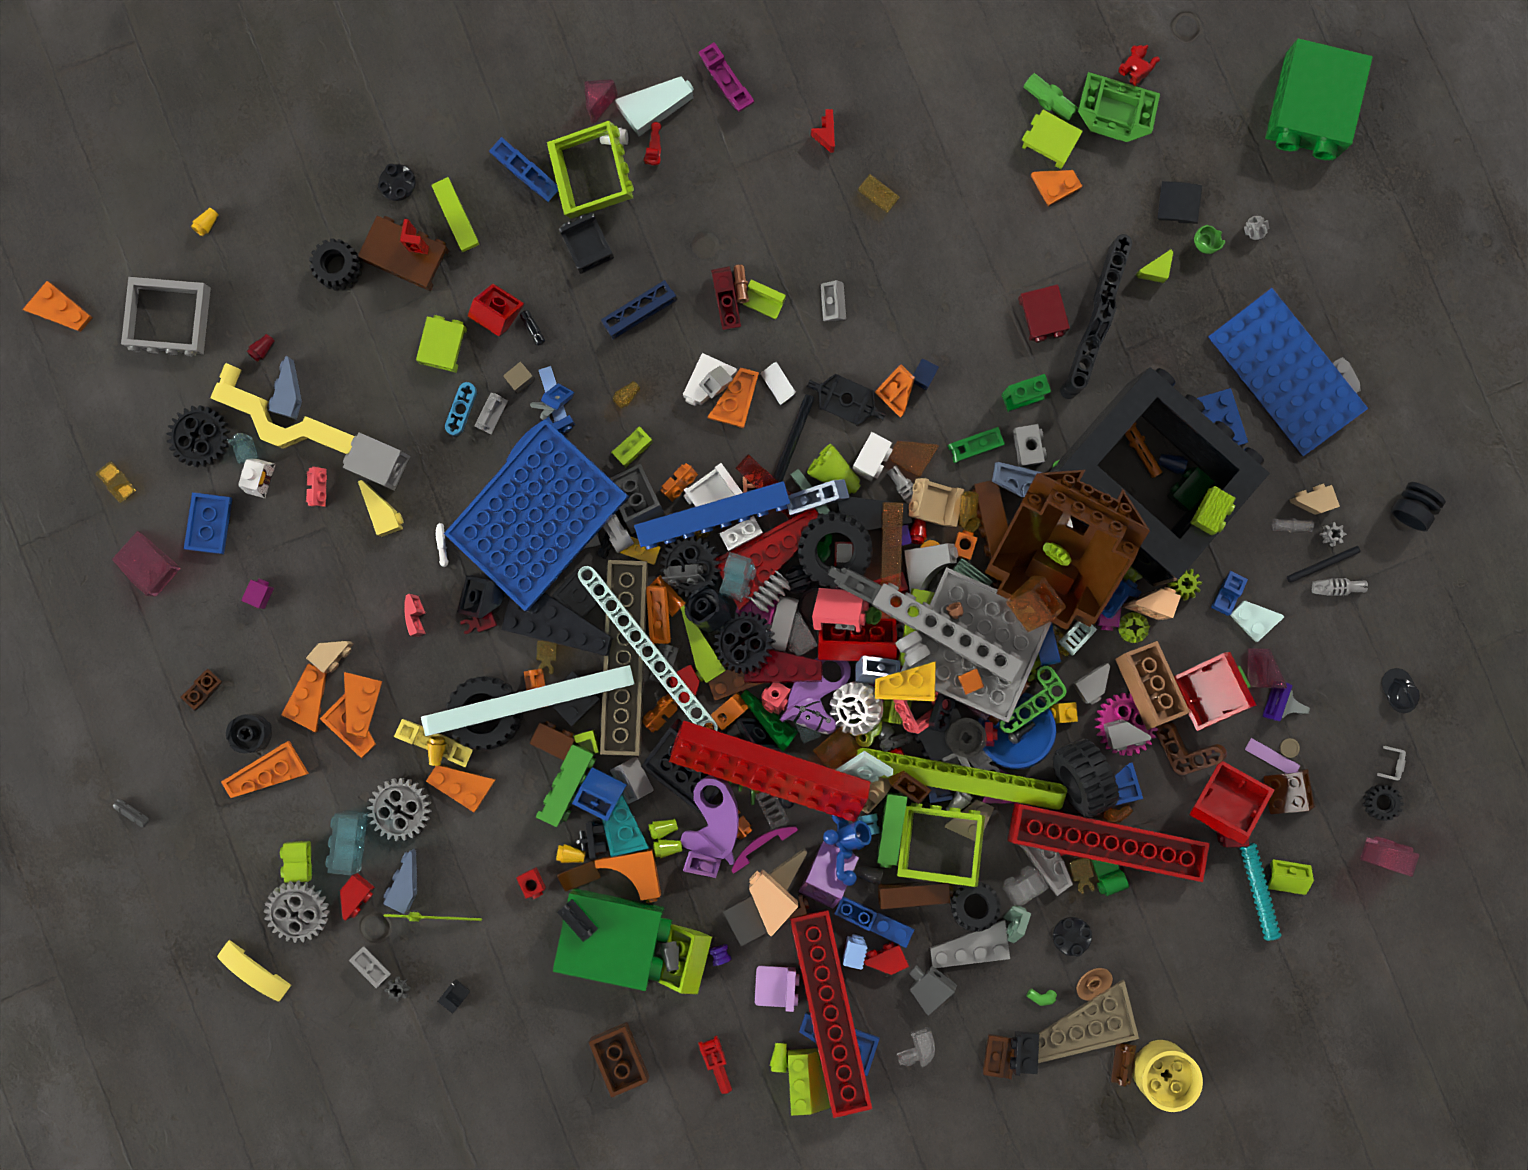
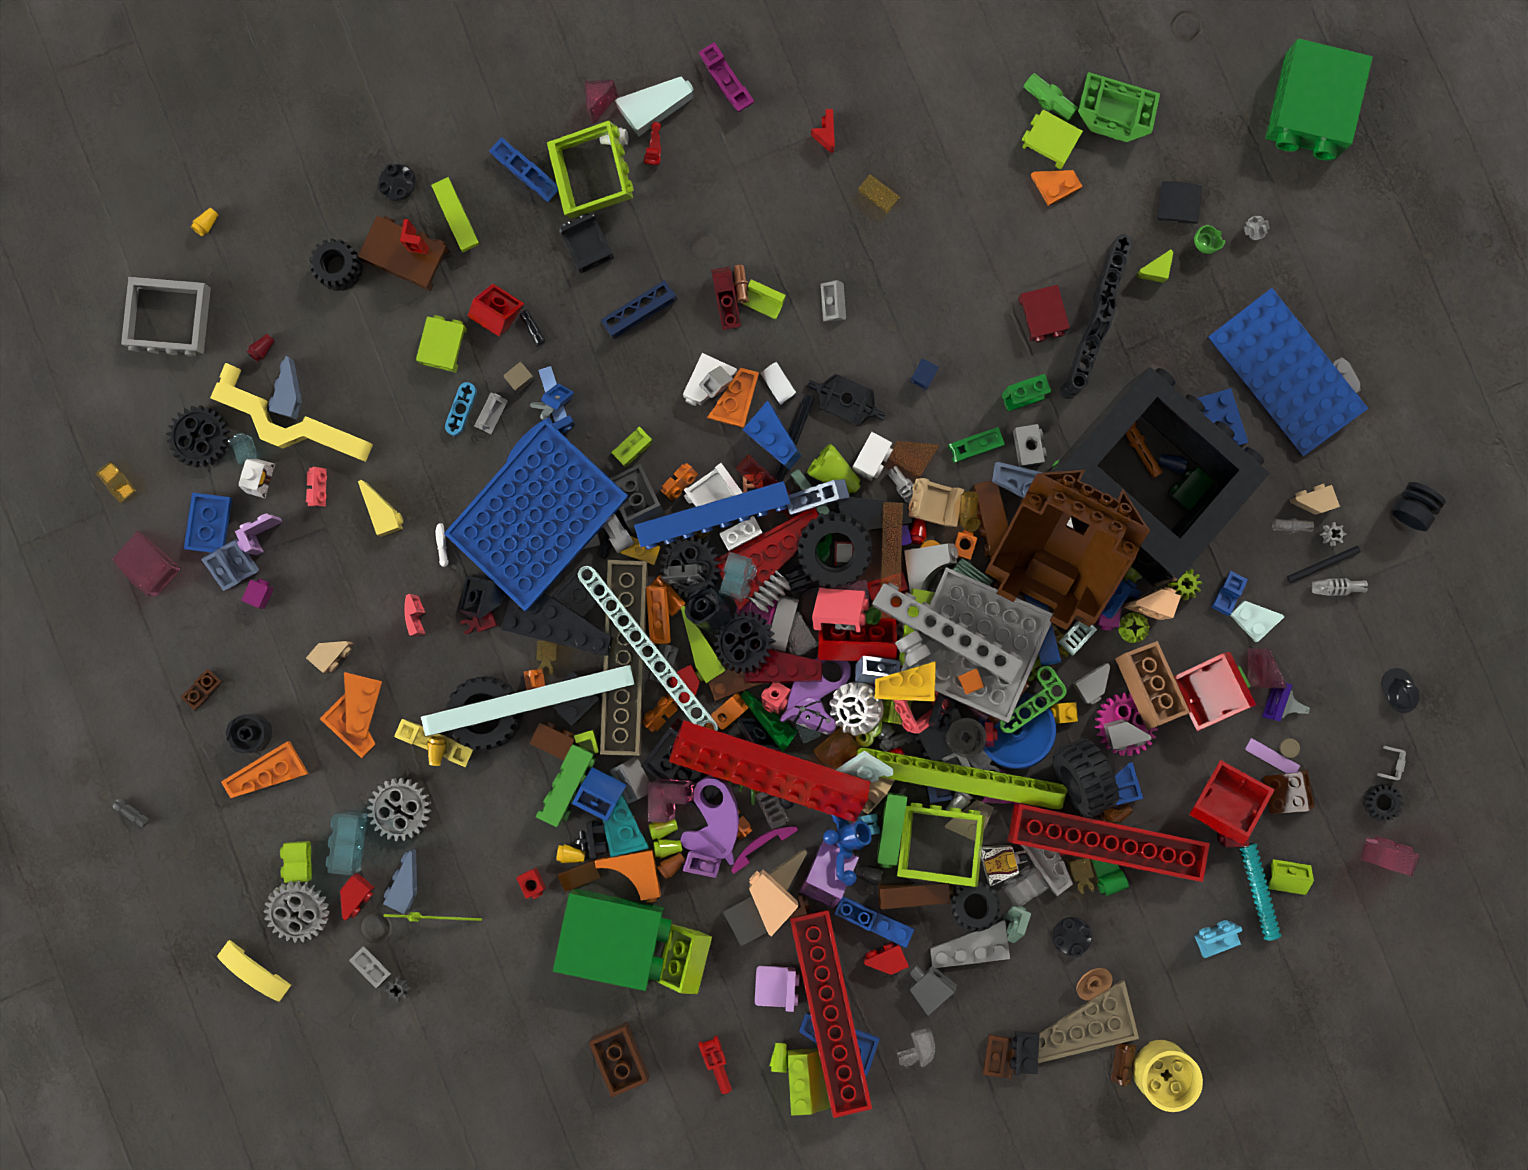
orange wing [22,281,93,332] -> none
orange wing [281,663,327,732] -> none
light grey slope [343,433,410,491] -> none
orange wing [426,765,496,812] -> none
black panel [437,979,470,1014] -> none
black hinge [557,899,598,942] -> none
clear yellow cone [612,381,640,408] -> none
dark grey cone [660,941,679,971] -> none
dark purple wheel [709,944,732,966] -> none
dark grey hinge [827,566,882,604] -> none
light blue brick [842,934,868,970] -> none
orange wing [875,364,915,418] -> none
reddish brown slope [888,770,932,804] -> none
nougat hinge [946,602,964,619] -> none
clear orange slope [1006,576,1066,632] -> none
black piece [1008,721,1036,744] -> none
bright green arm [1026,988,1057,1006] -> none
lime gear [1043,542,1072,566] -> none
red animal [1118,45,1160,86] -> none
reddish brown beam [1156,721,1227,775] -> none
lime brick [1191,486,1236,535] -> none
none -> sand blue slope [201,538,259,591]
none -> lavender bracket [235,514,282,556]
none -> clear pink brick [648,779,693,823]
none -> dark orange cone [657,852,686,880]
none -> blue wedge [743,400,802,470]
none -> torso [981,845,1027,886]
none -> medium azure bracket [1194,920,1243,958]

